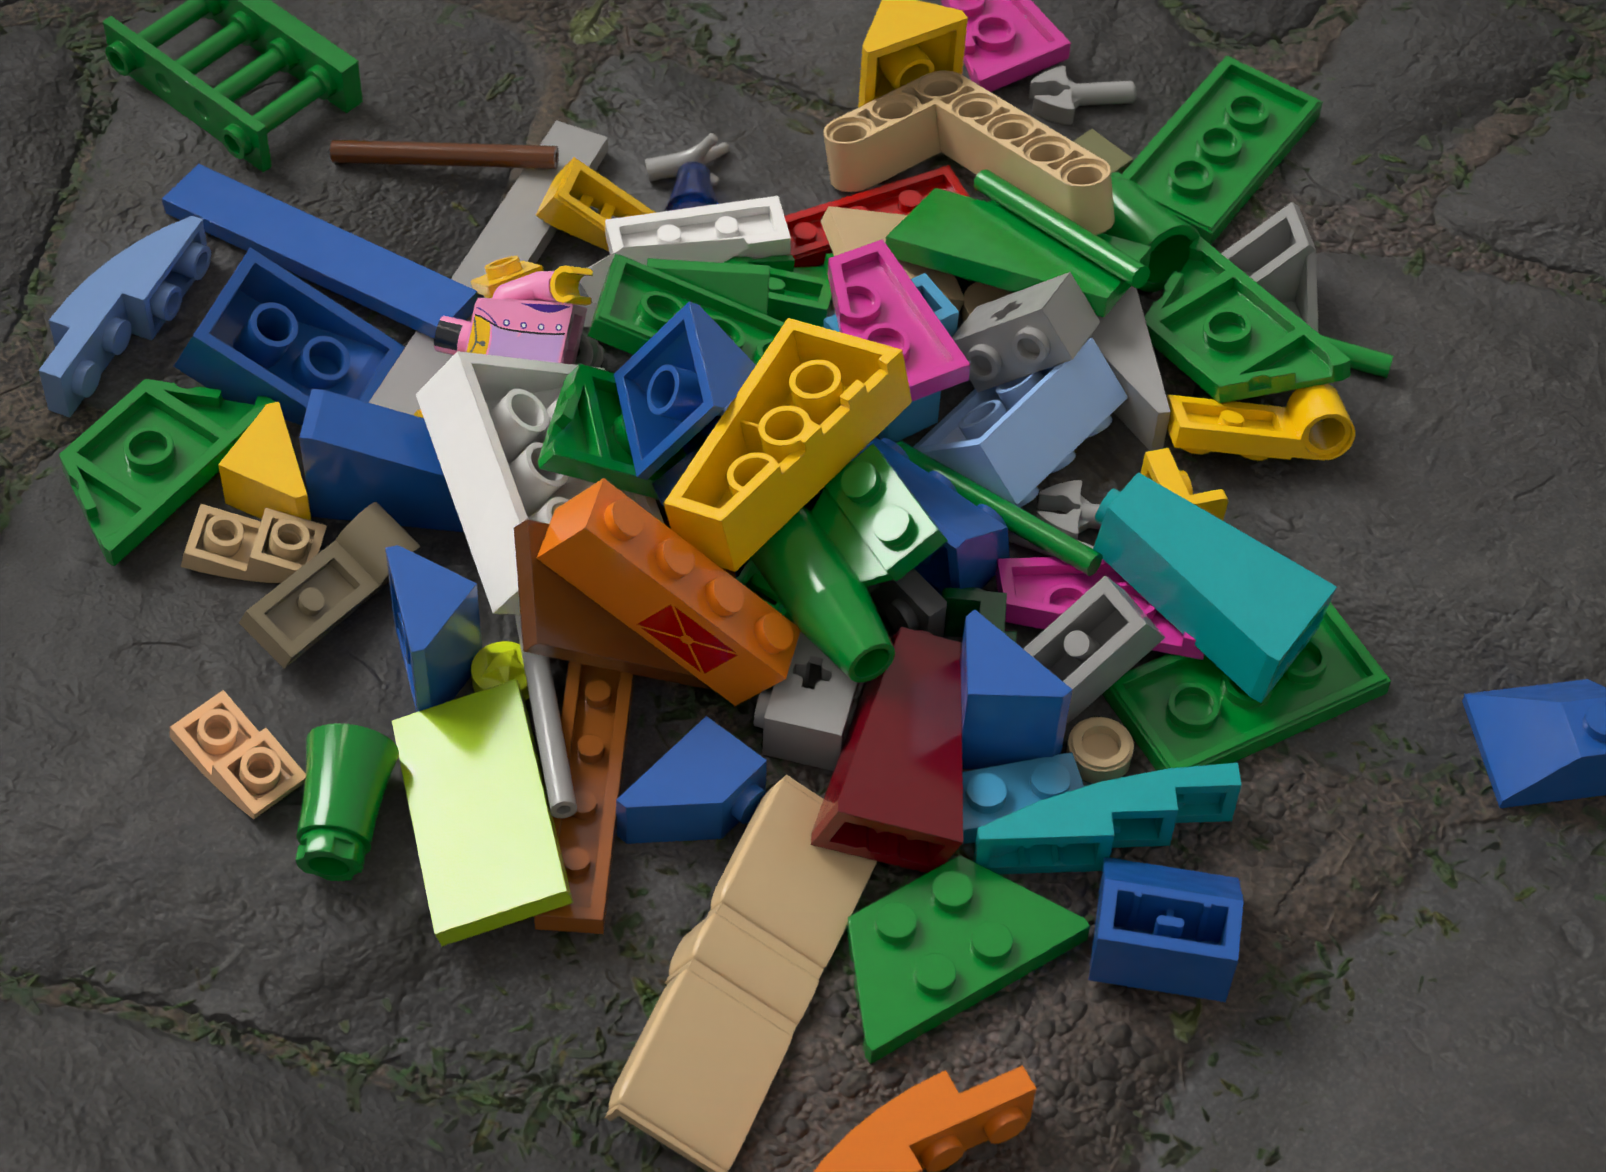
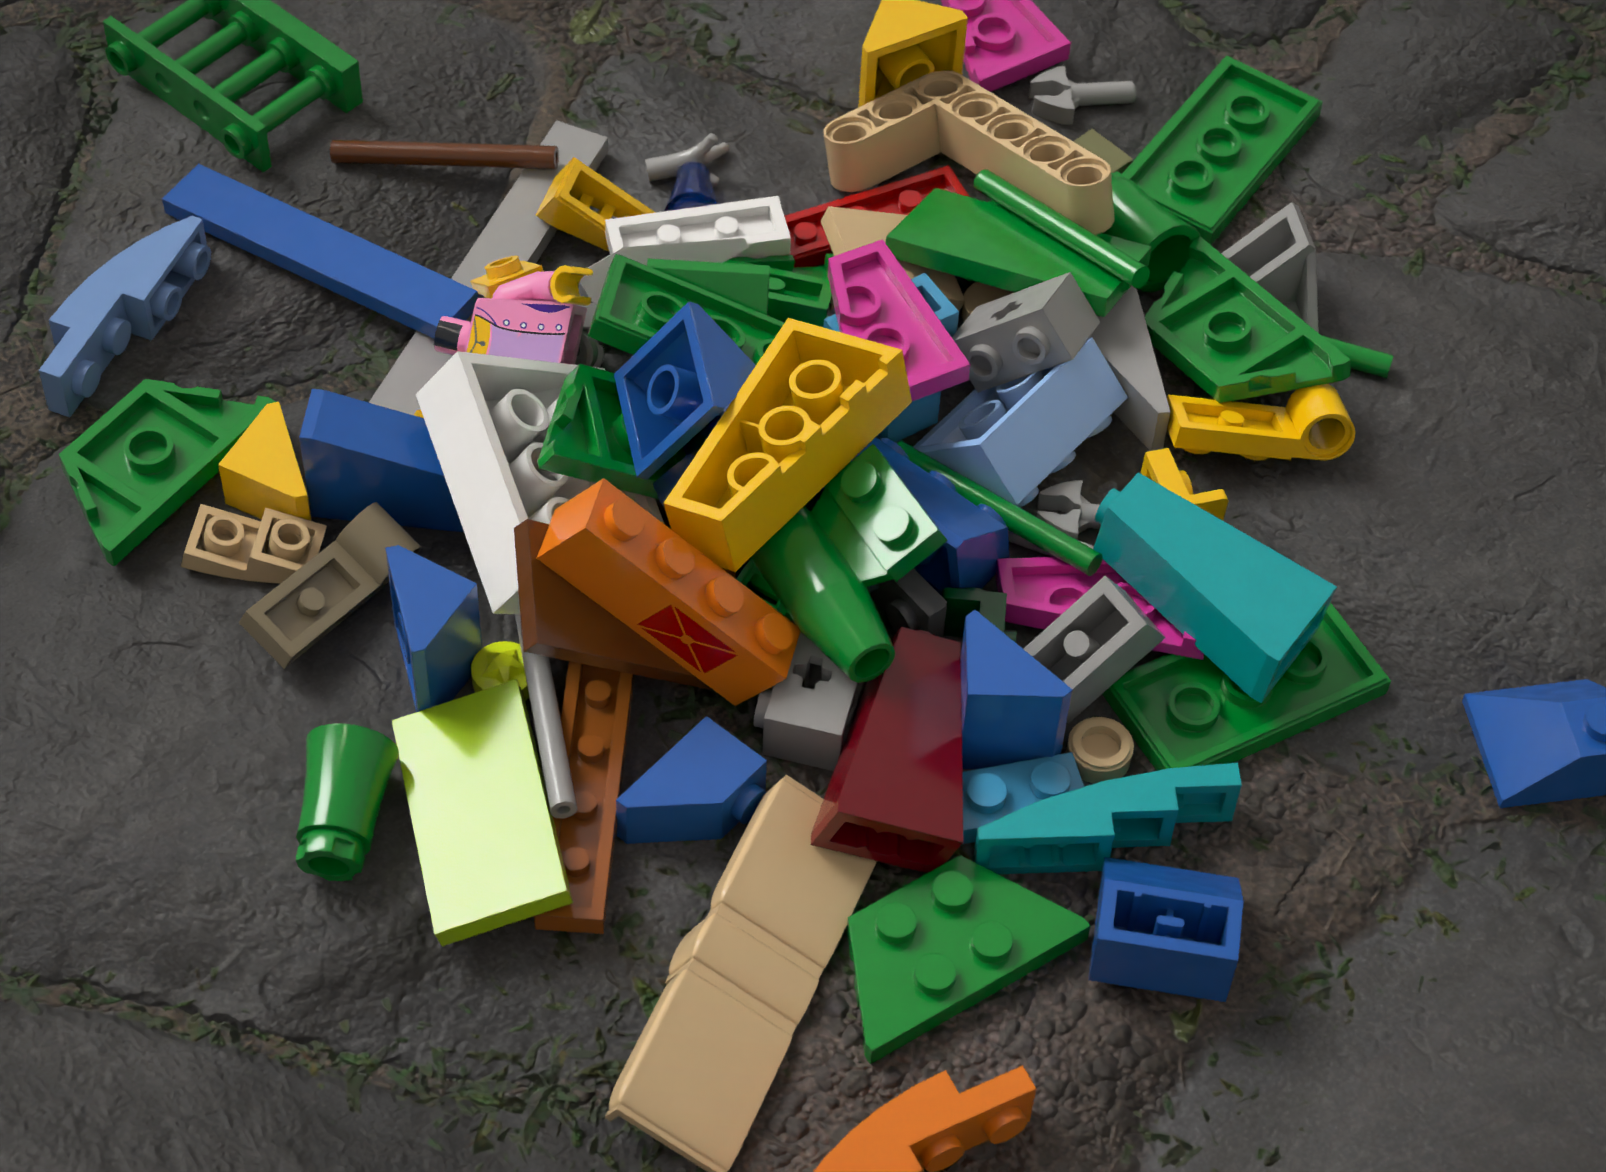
light nougat slope [169,690,306,819] -> none
blue slope [173,247,405,425] -> none

